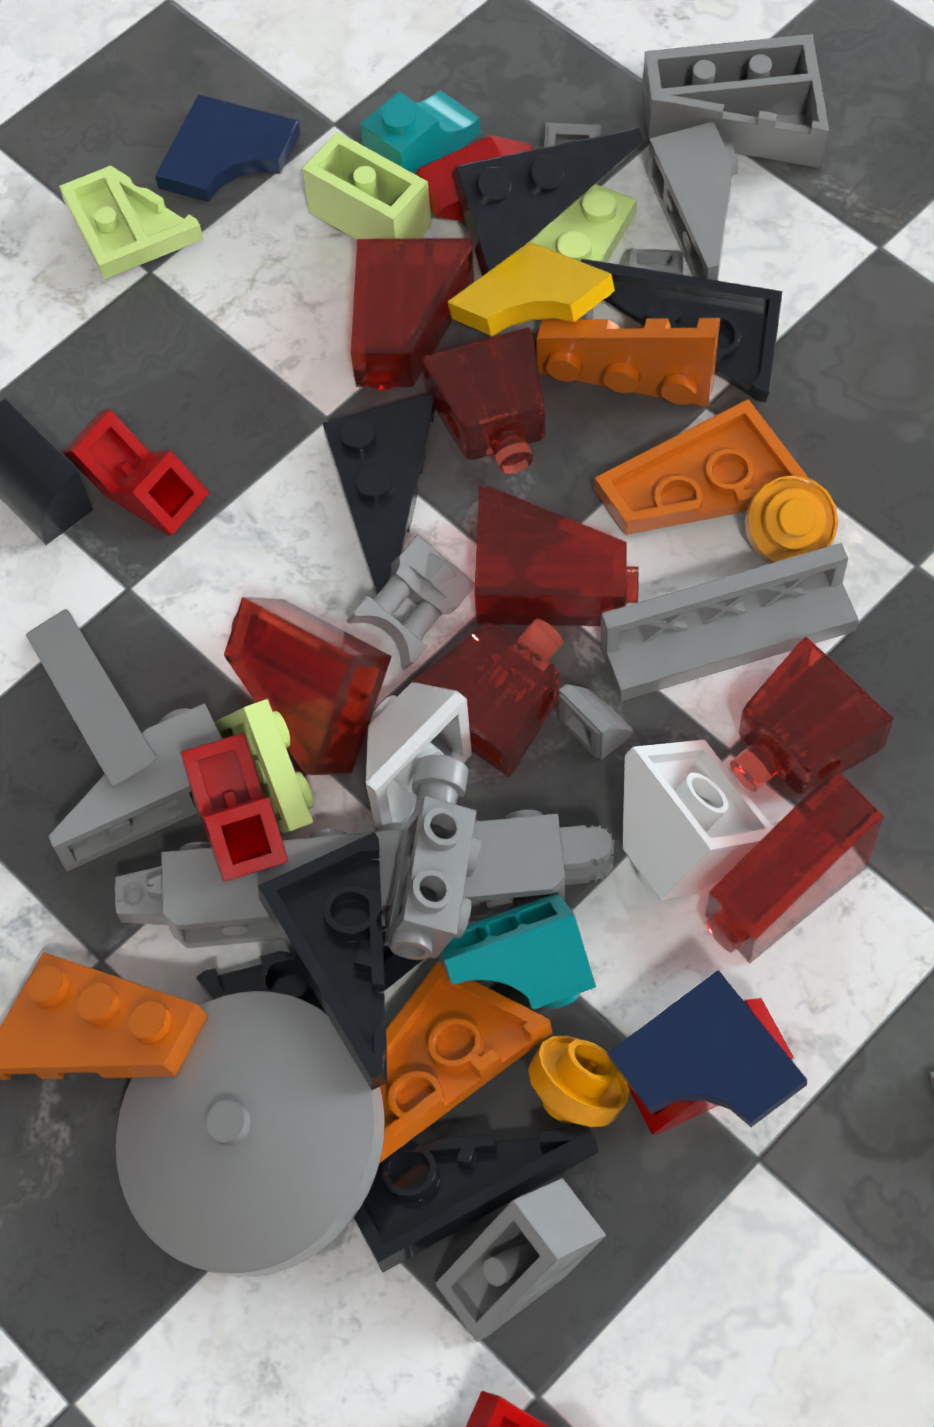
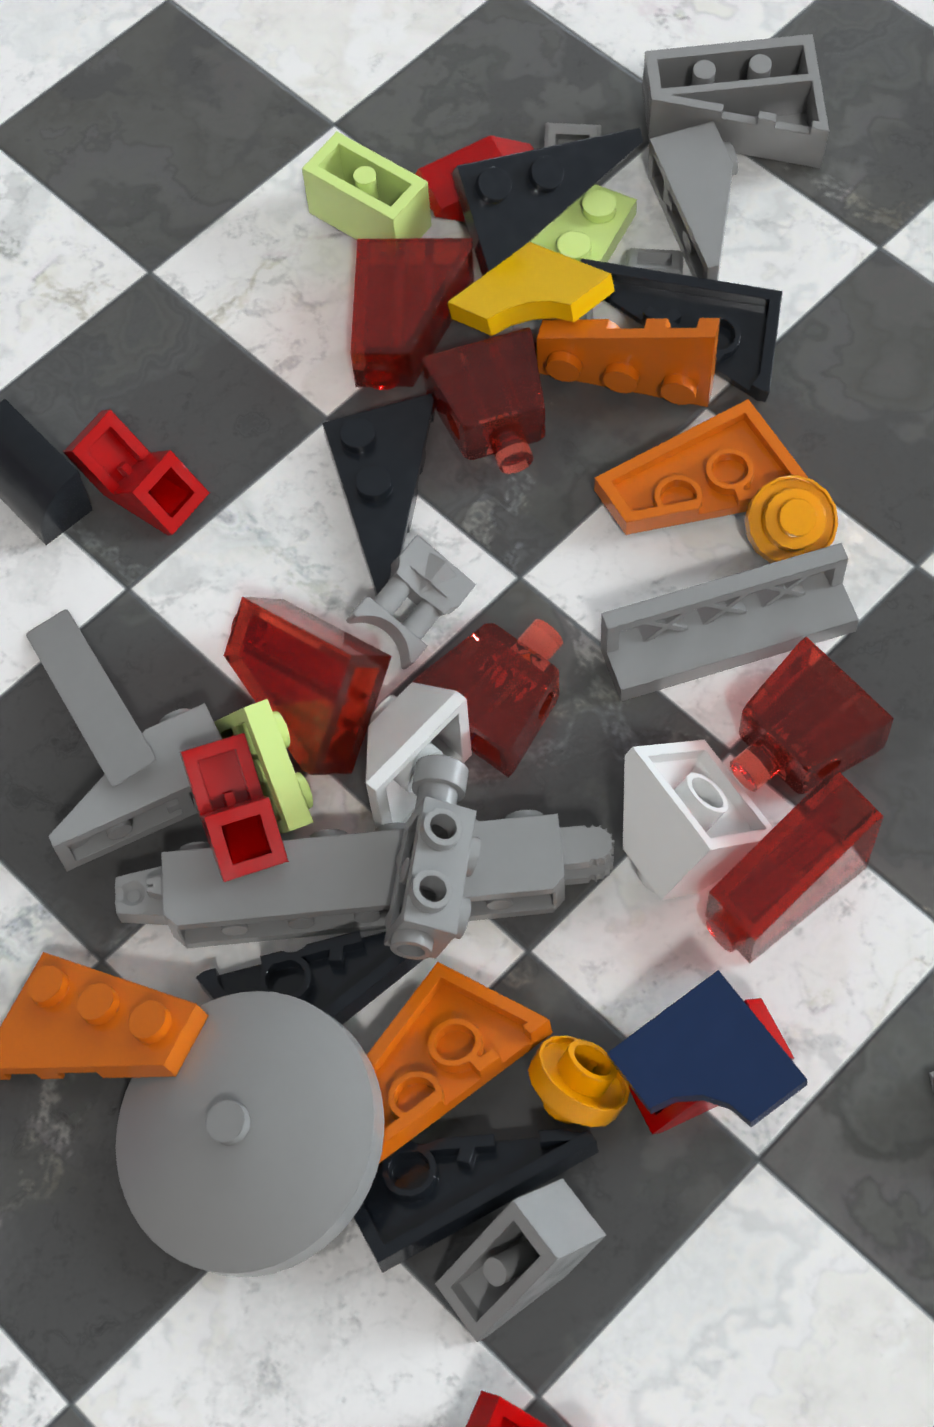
yellowish green wing [59,166,203,280] -> none
dark blue tile [155,94,301,202] -> none
black wing [258,832,388,1090] -> none
teal arch [360,90,481,174] -> none
teal arch [438,893,596,1010] -> none
clear red slope [474,487,639,626] -> none
light grey slope [559,684,633,761] -> none

